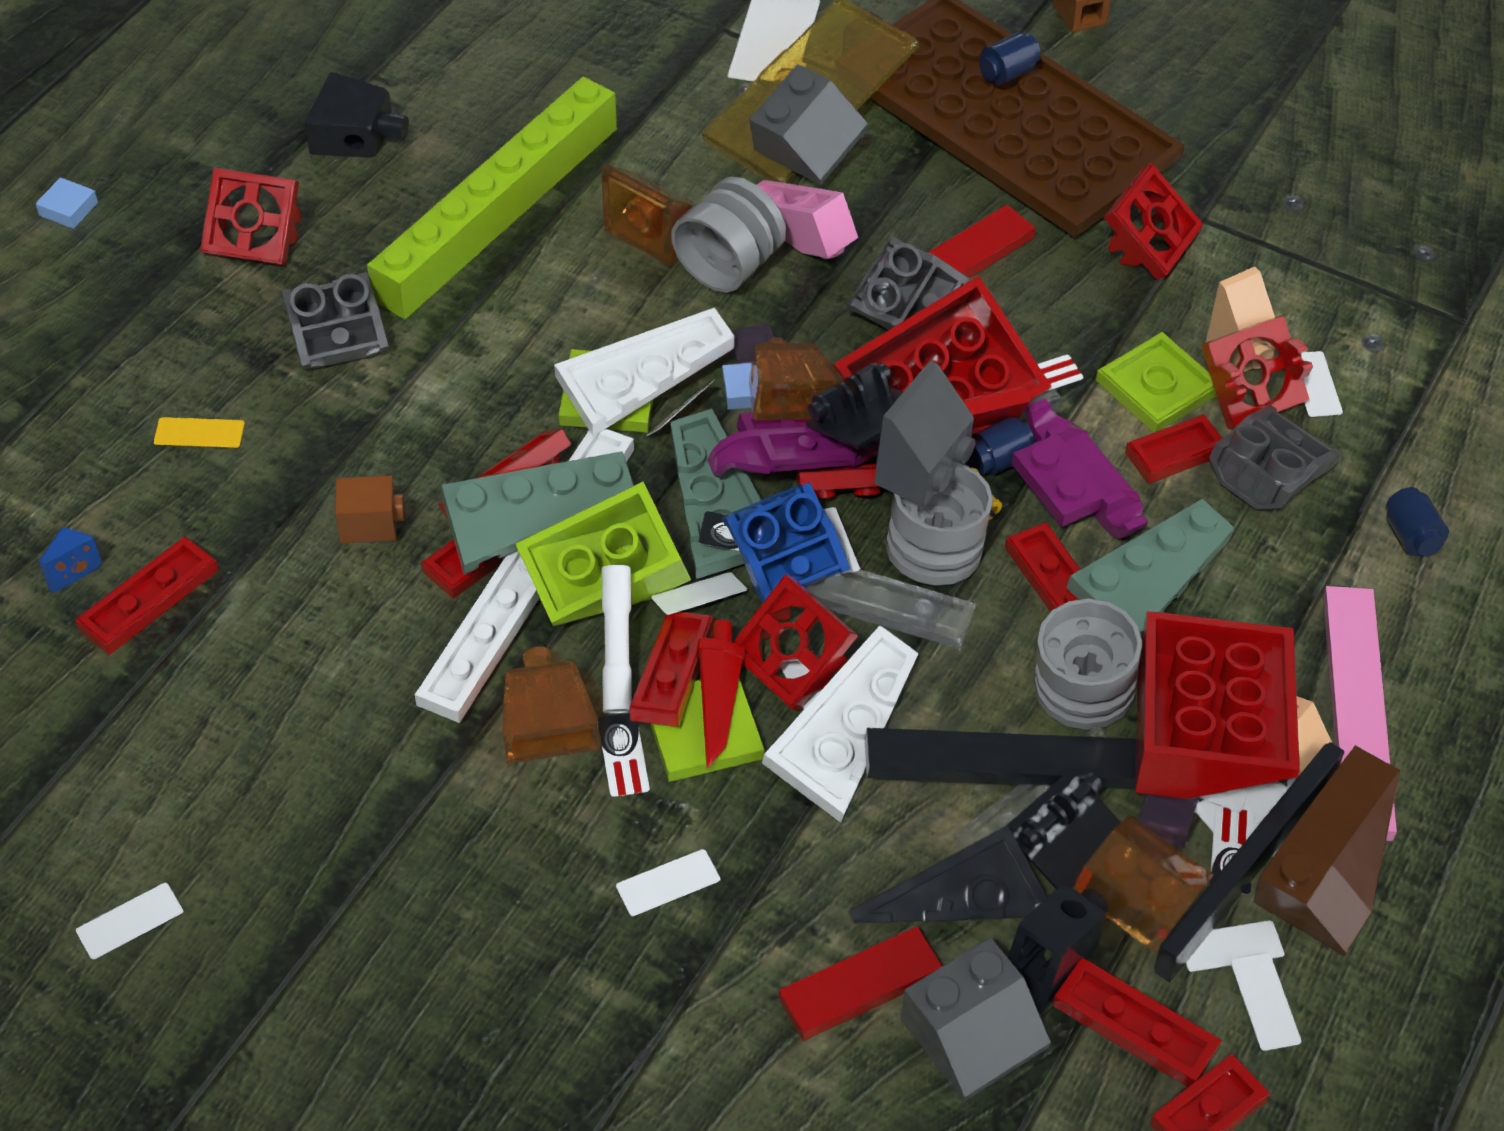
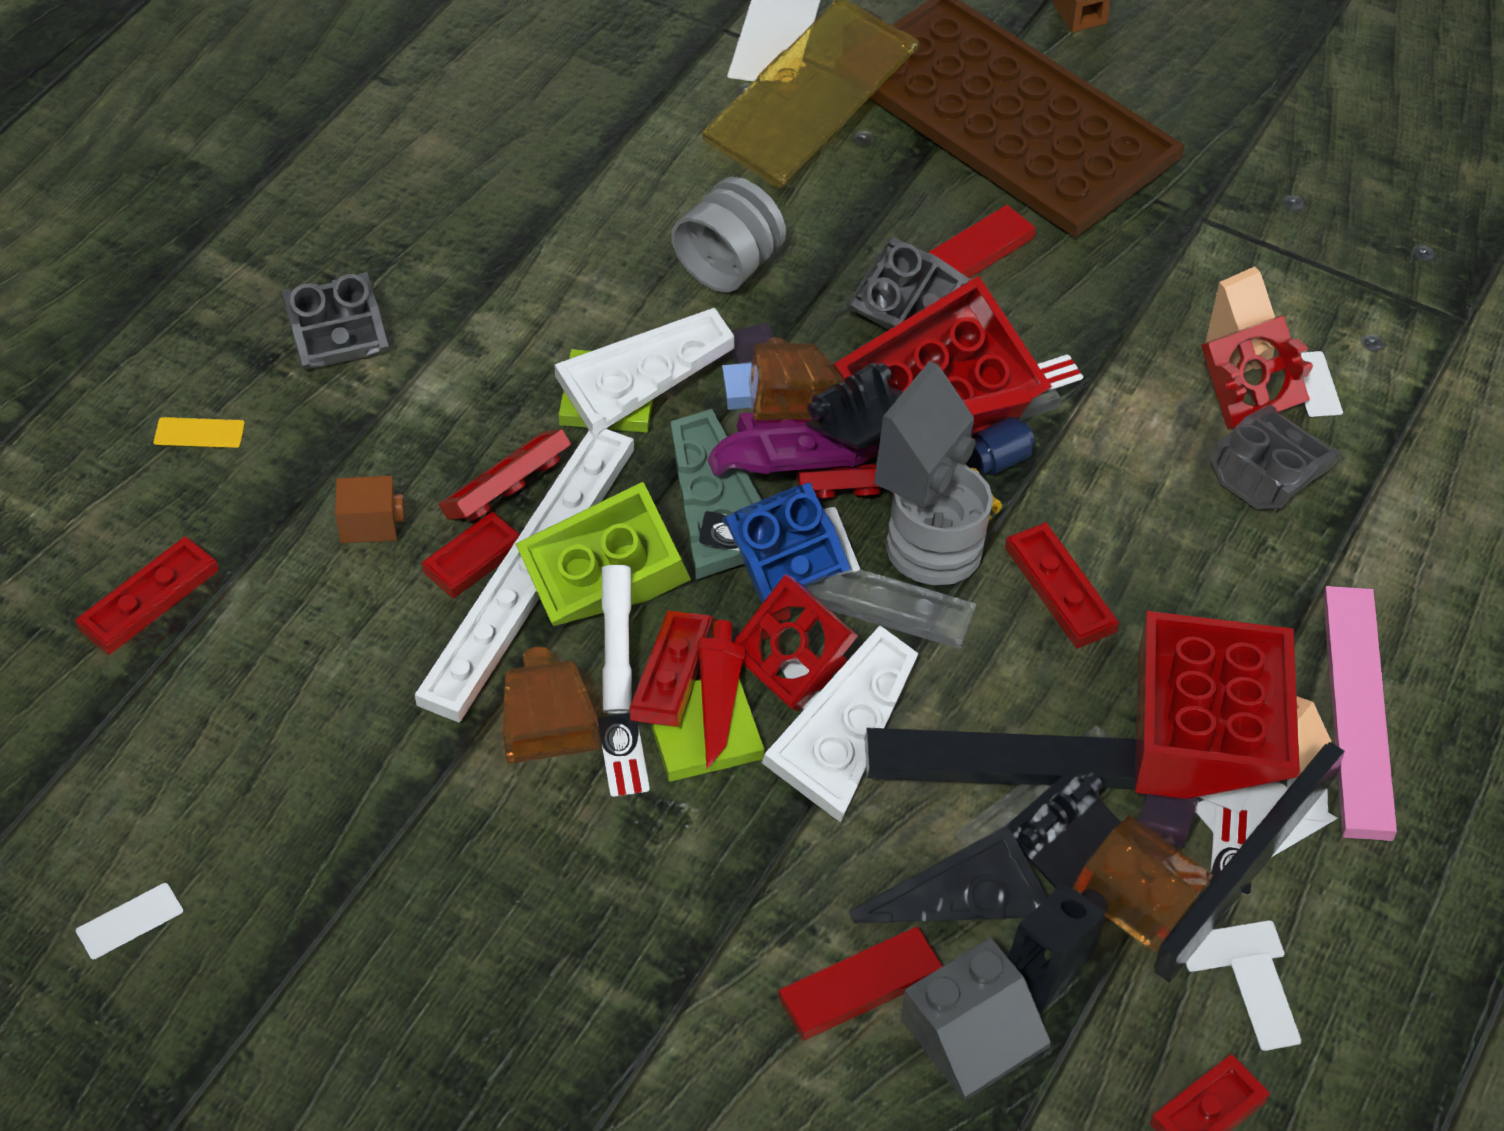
light blue tile [36,178,98,229] -> none
blue slope [39,527,102,593] -> none
red piece [200,168,301,266] -> none
black torso [304,72,409,158] -> none
lime brick [367,76,617,320] -> none
sand green wing [441,451,633,575] -> none
clear orange slope [601,164,696,266] -> none
white sticker [616,849,720,916] -> none
sticker [646,379,715,437] -> none
white sticker [651,572,747,615] -> none
dark grey slope [749,64,868,185] -> none
bright pink slope [757,180,858,259] -> none
dark blue brick [979,33,1041,85] -> none
magenta plate [1012,398,1148,539] -> none
light grey wheel [1034,599,1142,730] -> none
red plate [1053,957,1222,1087] -> none
sand green wing [1066,499,1234,636] -> none
lime tile [1096,332,1217,433] -> none
red piece [1103,162,1203,280] -> none
red tile [1125,414,1223,484] -> none
reddish brown wedge [1253,745,1400,957] -> none
dark blue brick [1386,487,1449,556] -> none

